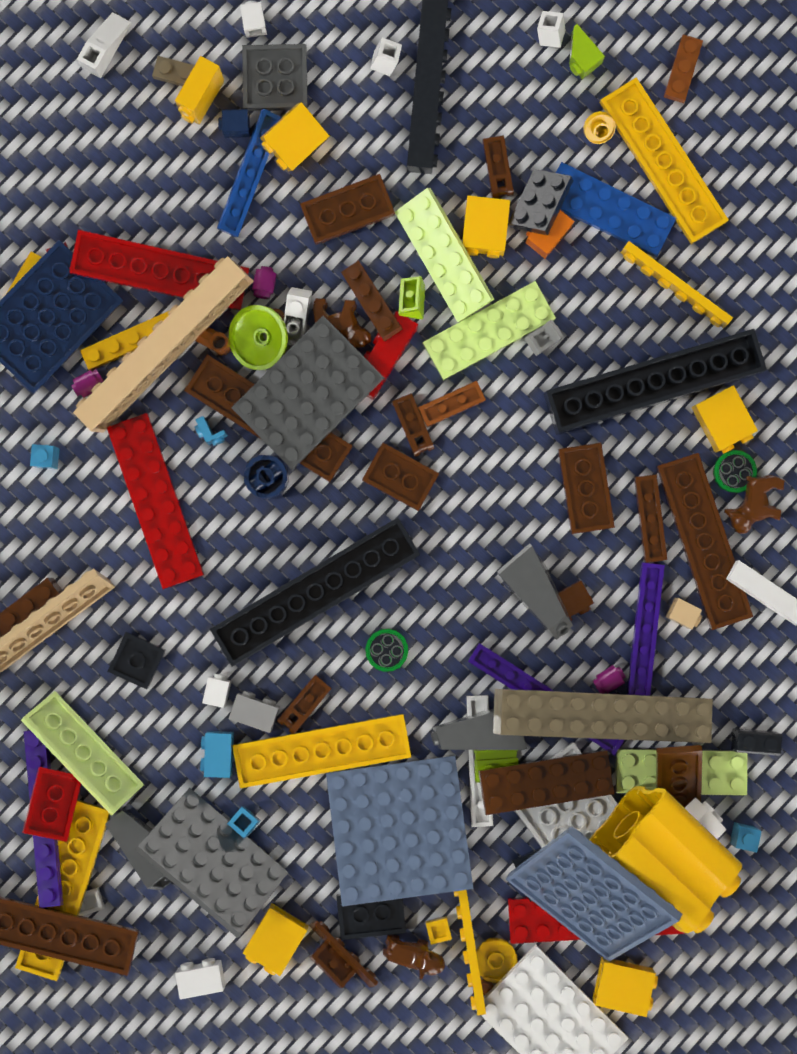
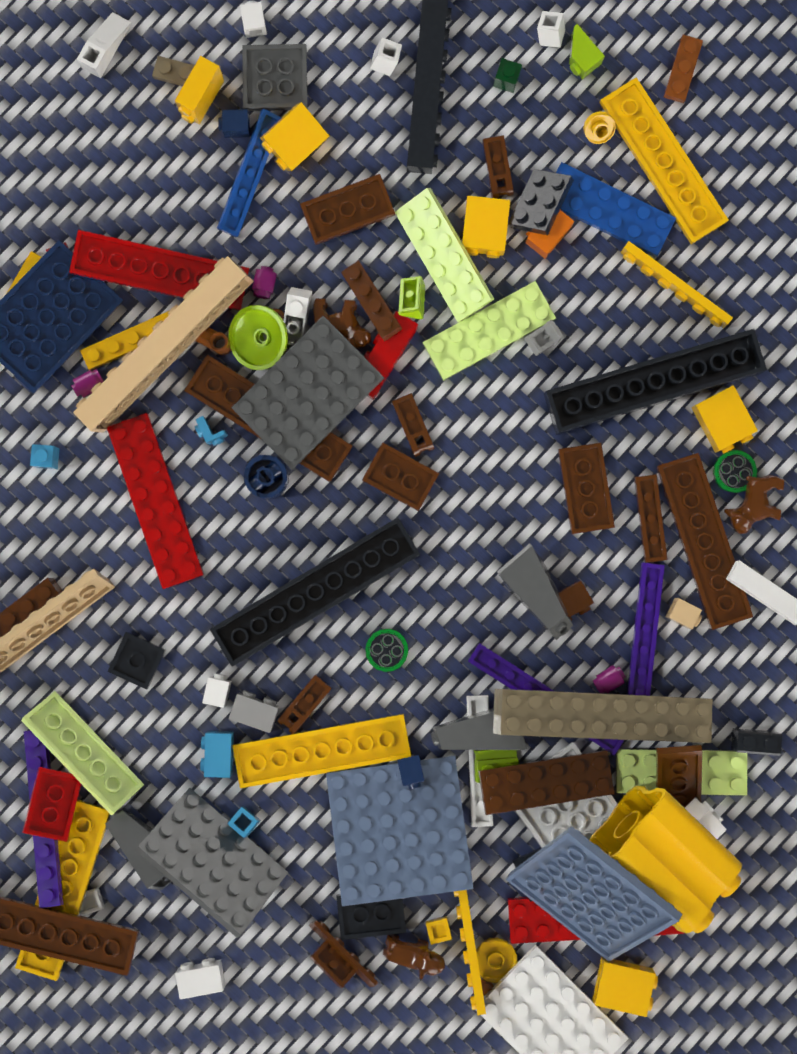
yellow brick [243,903,309,976] -> none
dark orange plate [418,381,486,428] -> none
dark azure brick [730,822,762,853] -> none
none -> dark blue brick [398,755,425,790]
none -> dark green brick [494,58,522,93]

